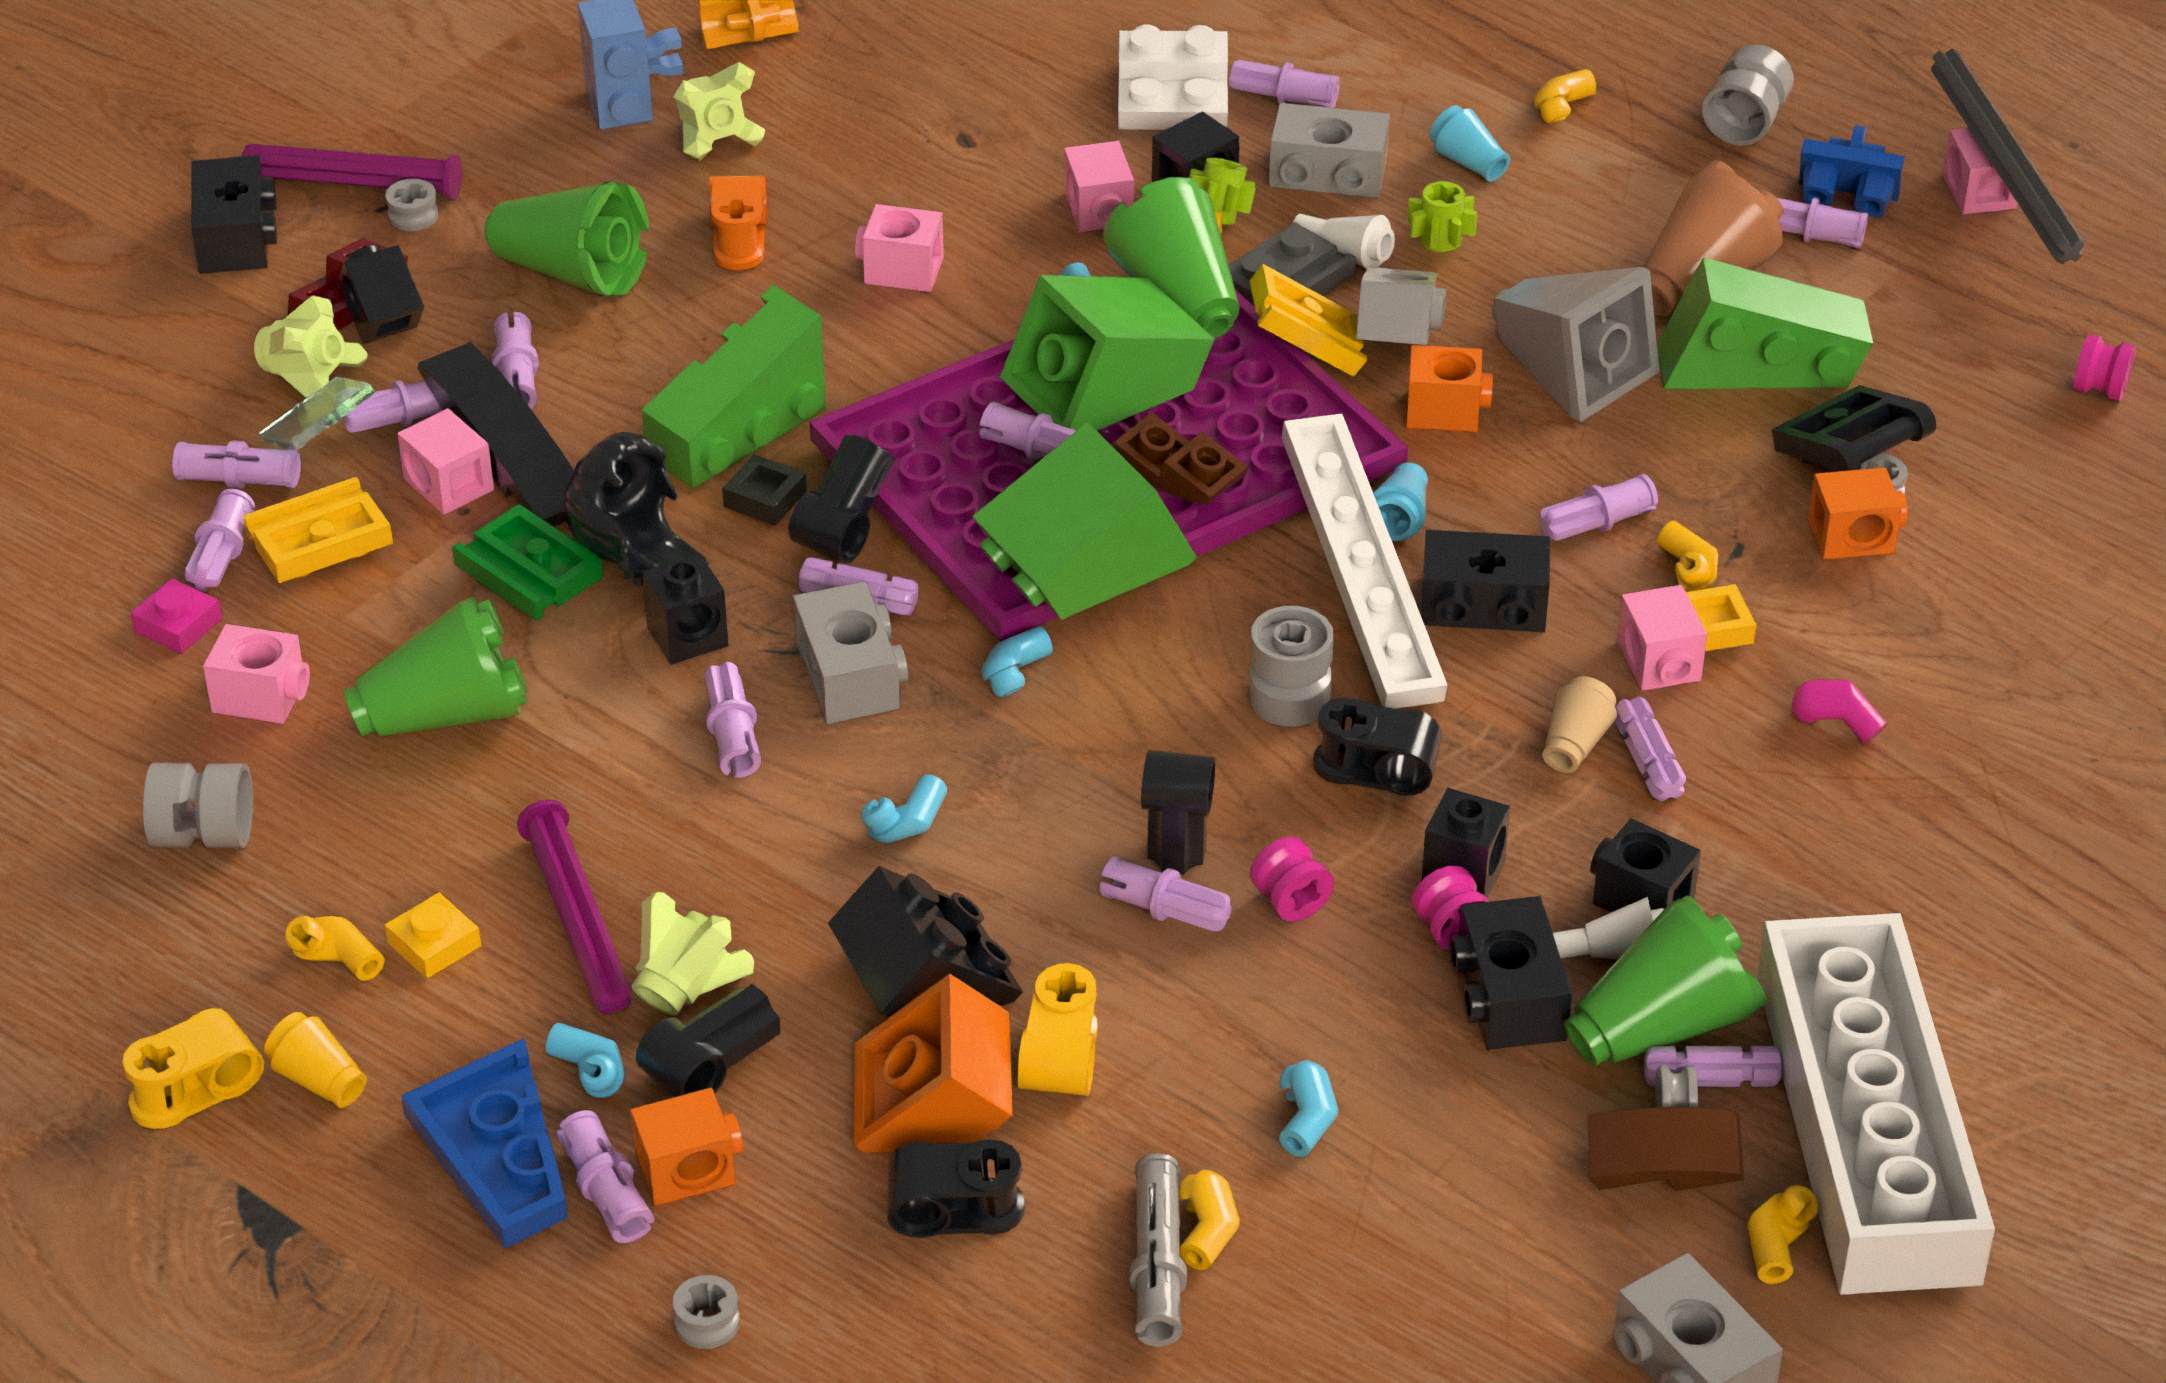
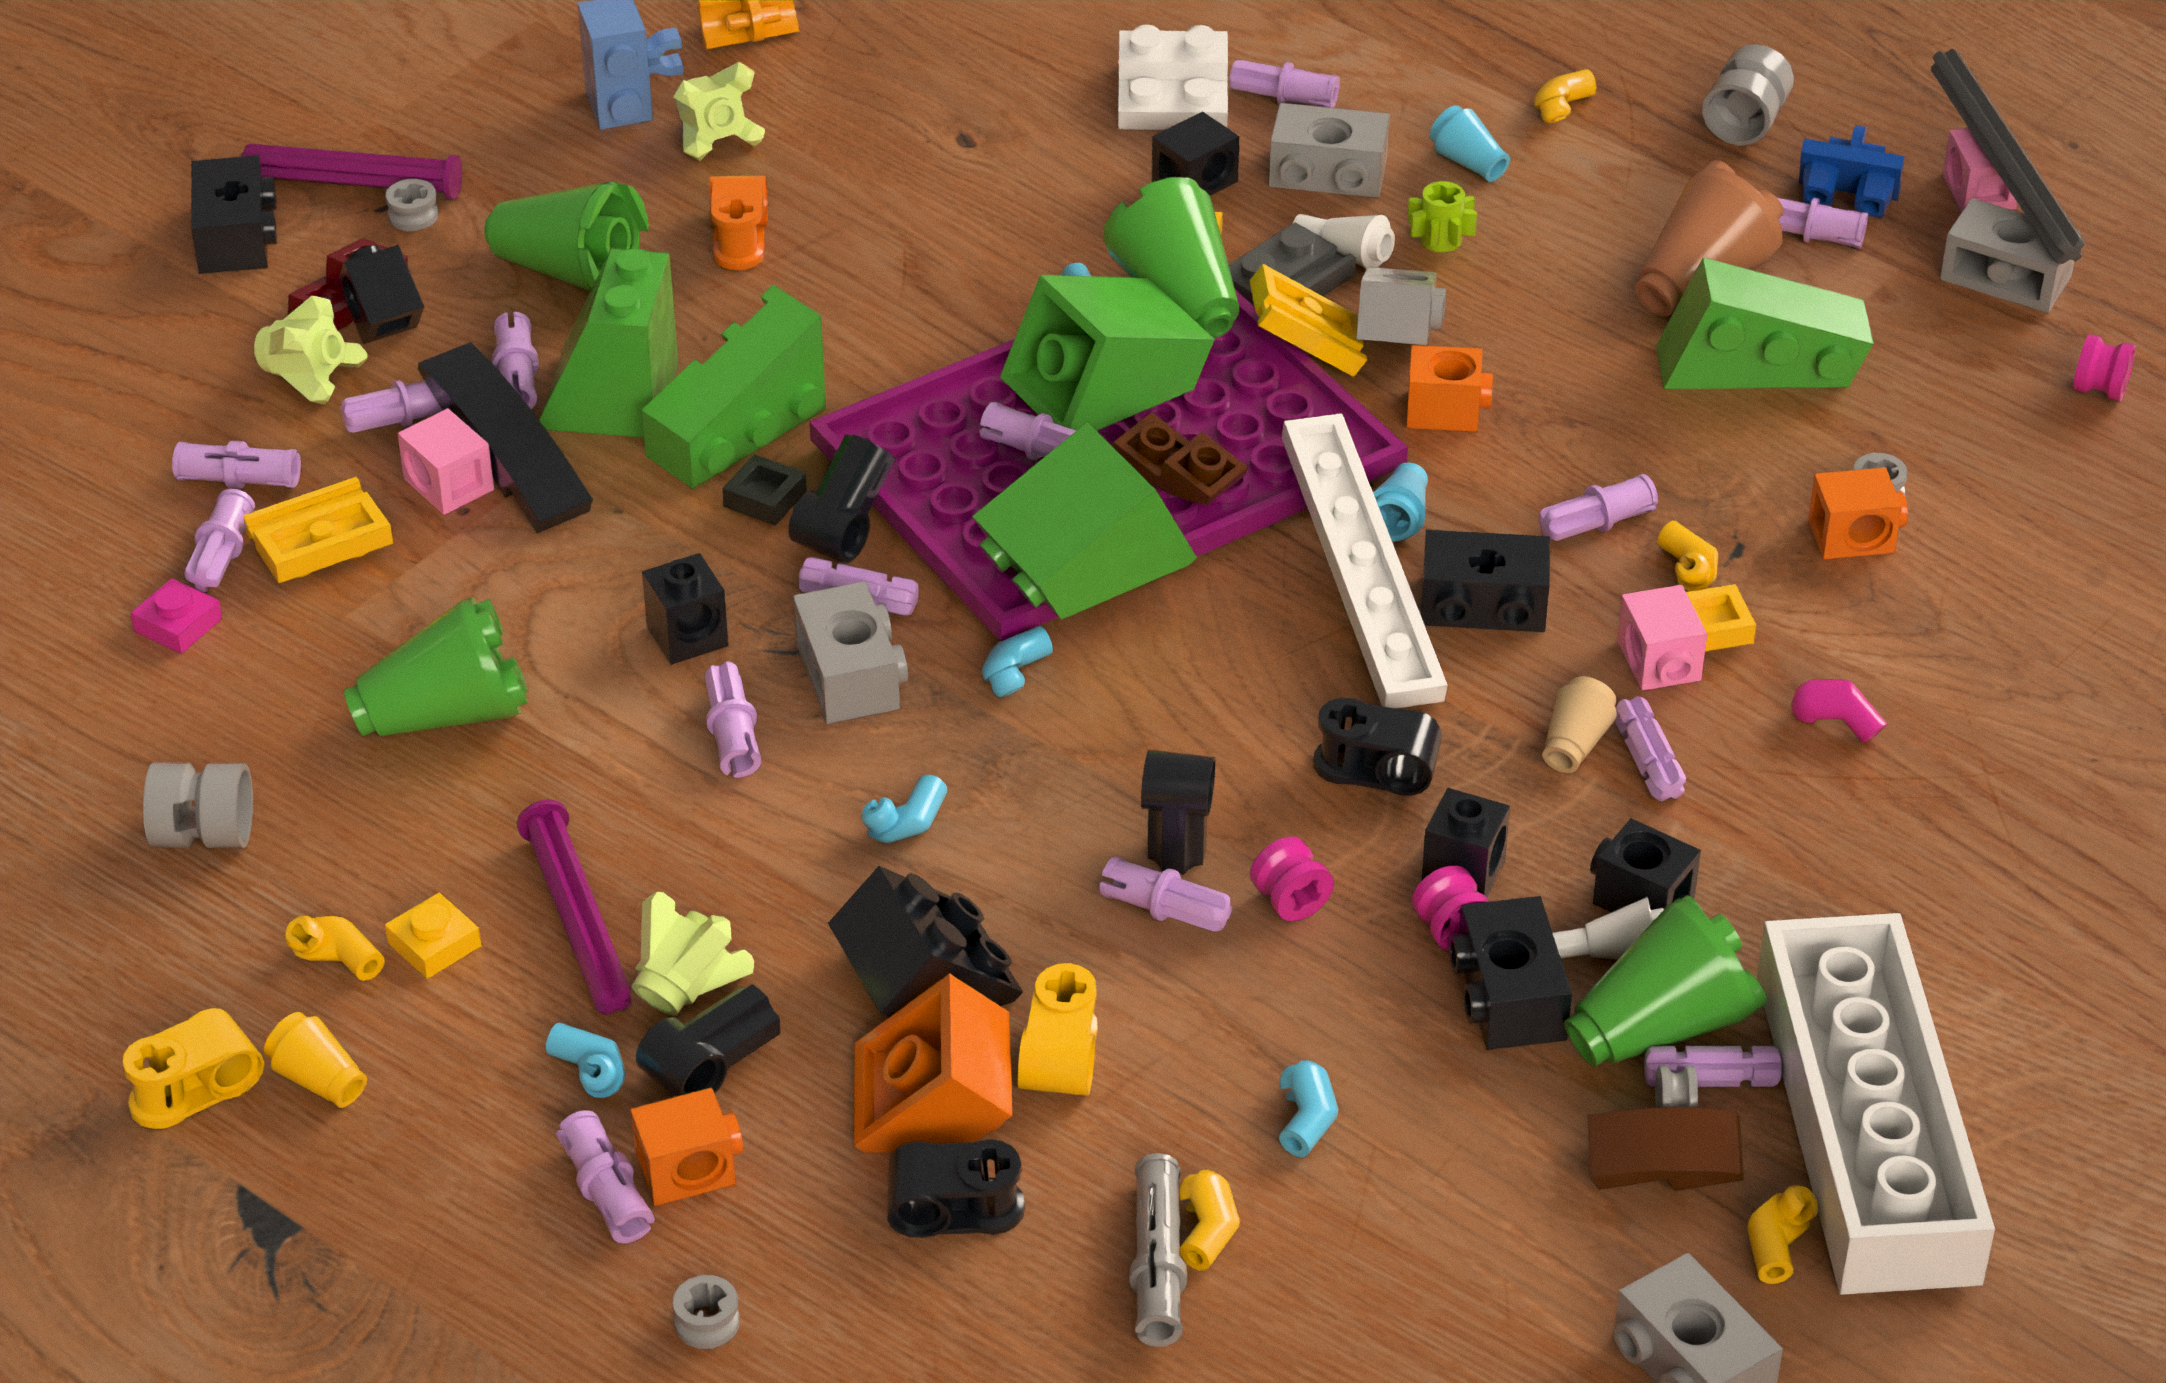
bright pink brick [203,624,310,724] -> none
clear light blue piece [259,377,375,451] -> none
blue wing [401,1038,568,1248] -> none
green plate [452,504,604,621] -> none
black piece [564,432,709,587] -> none
bright pink brick [855,204,944,292] -> none
bright pink brick [1064,141,1134,233] -> none
lime gear [1189,158,1256,225] -> none
light grey wheel [1249,606,1333,727] -> none
light grey slope [1492,267,1660,422] -> none
black plate [1772,385,1936,472] -> none
none -> bright green slope [539,249,679,438]
none -> light grey brick [1940,198,2080,313]

